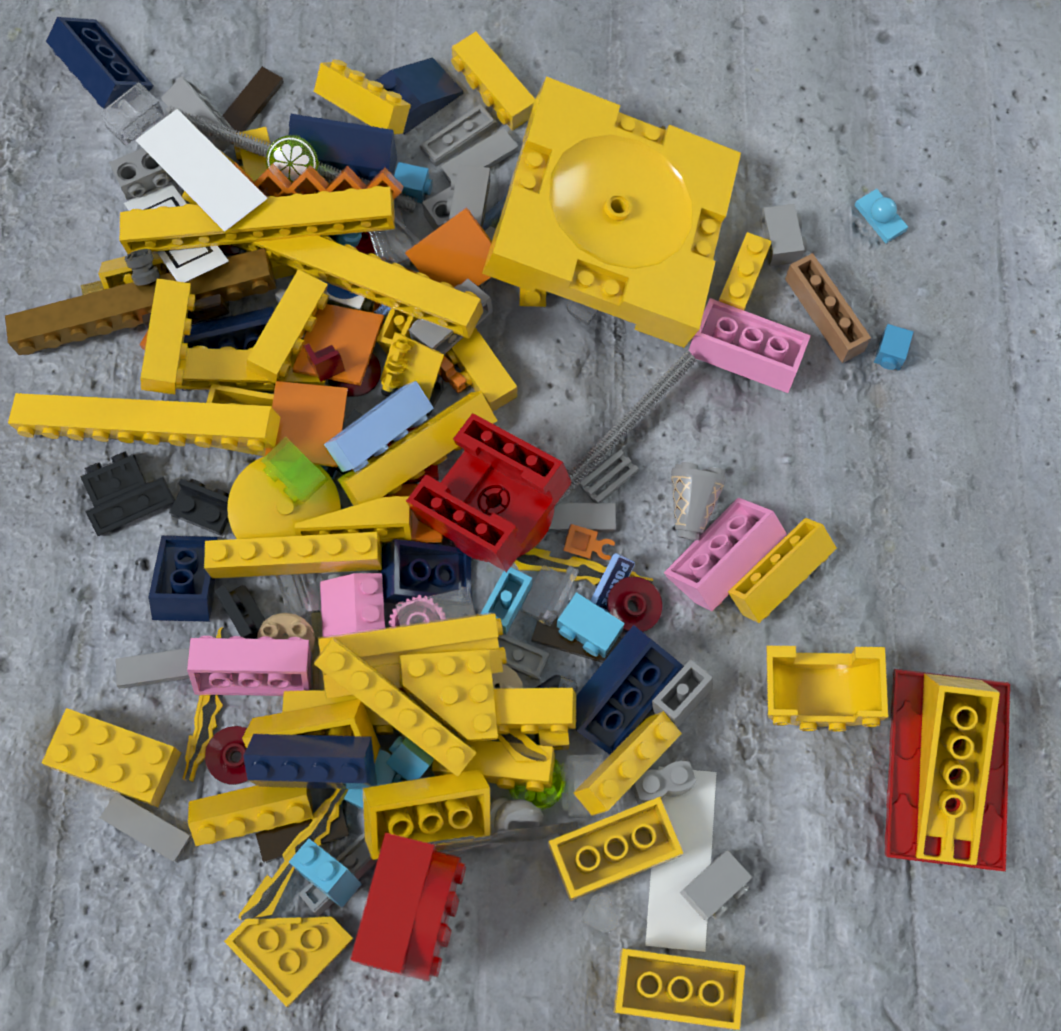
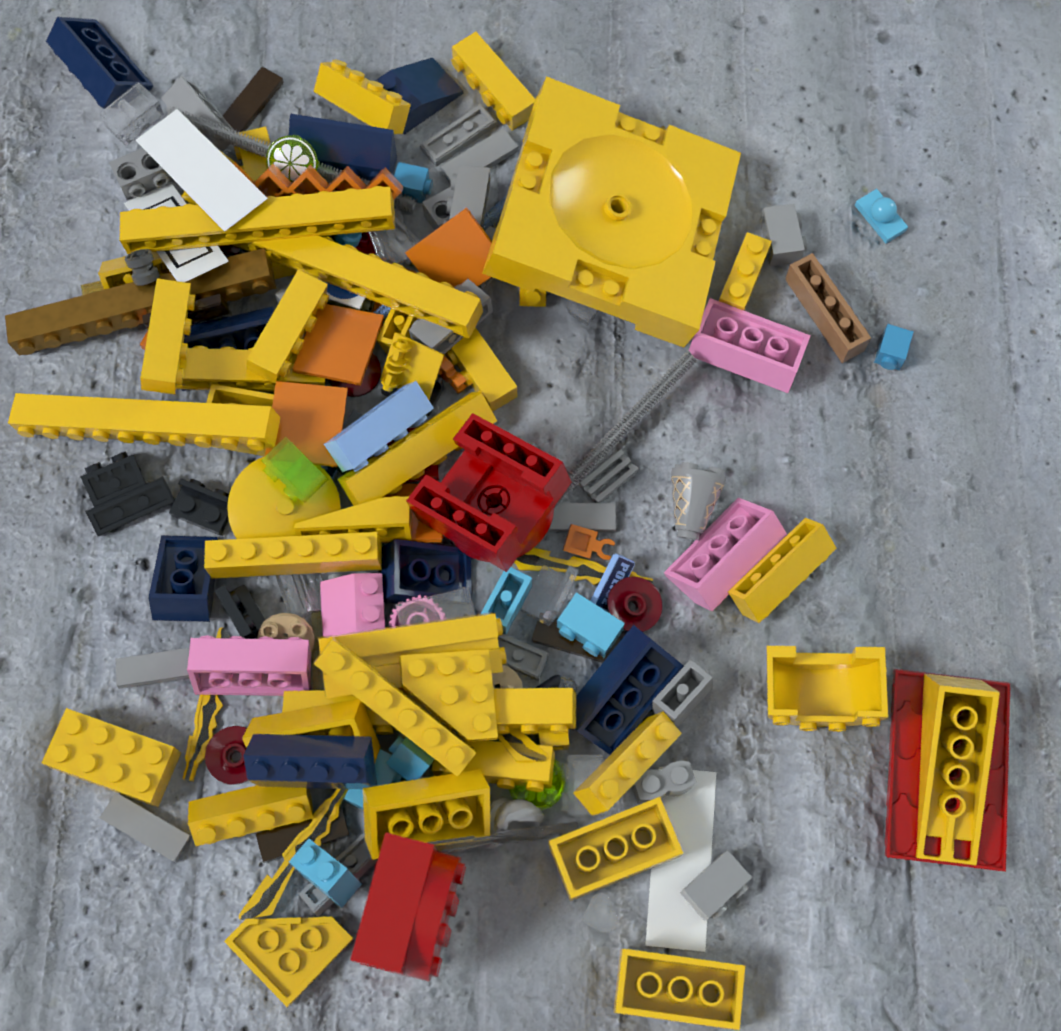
dark red panel [304,343,345,382] -> none

